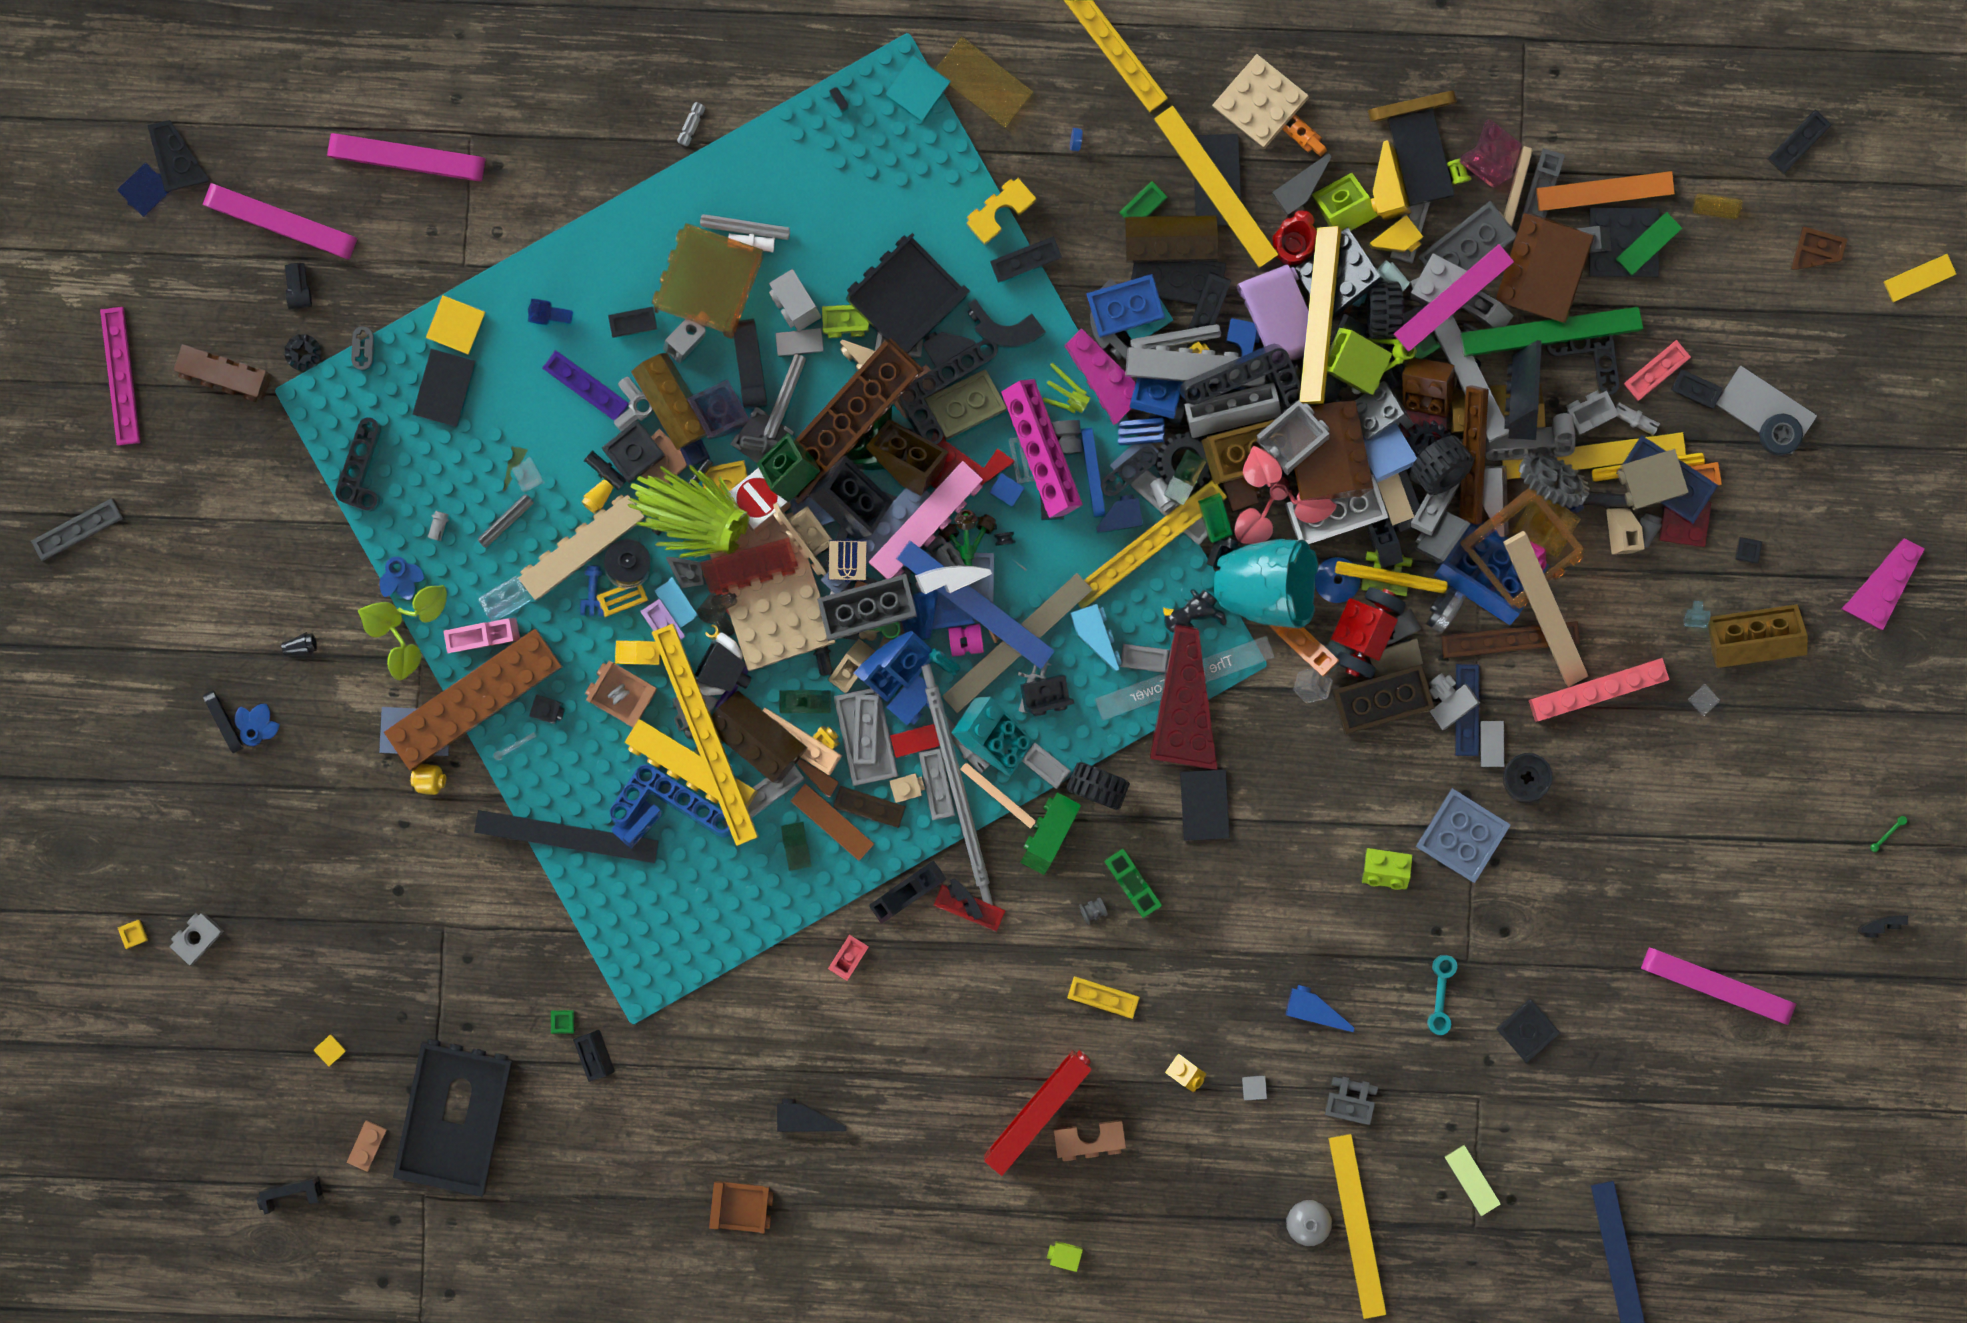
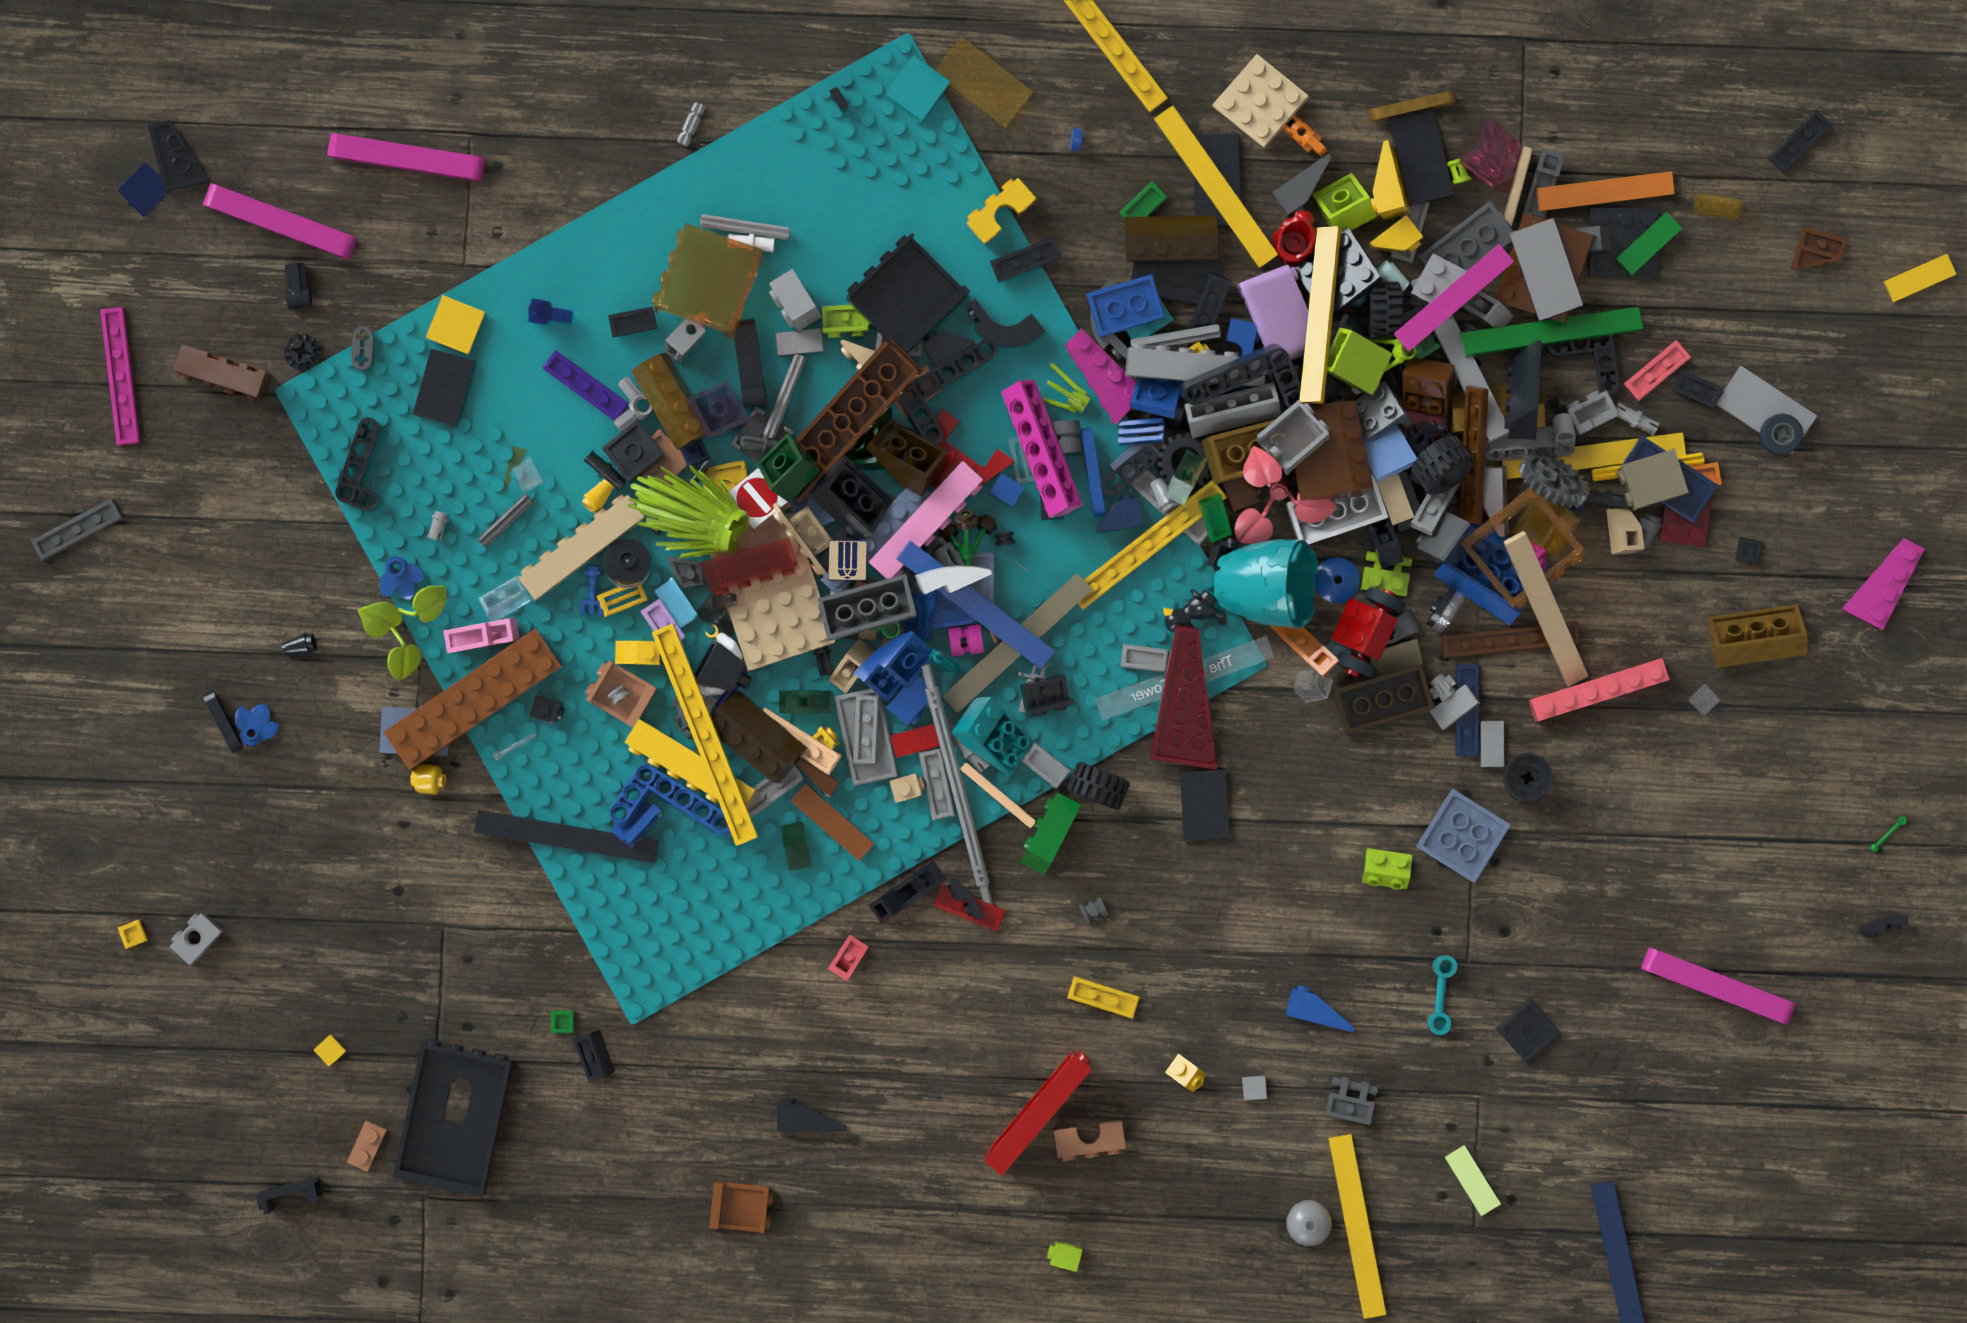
dark brown tile [833,786,906,828] -> none
olive plate [925,369,1007,440] -> none
medium azure slope [1070,604,1122,671] -> none
green arch [1104,848,1162,918] -> none
yellow axle [1335,561,1448,594] -> none
clear light blue tile [1684,601,1710,628] -> none
none -> light grey tile [1509,218,1583,321]

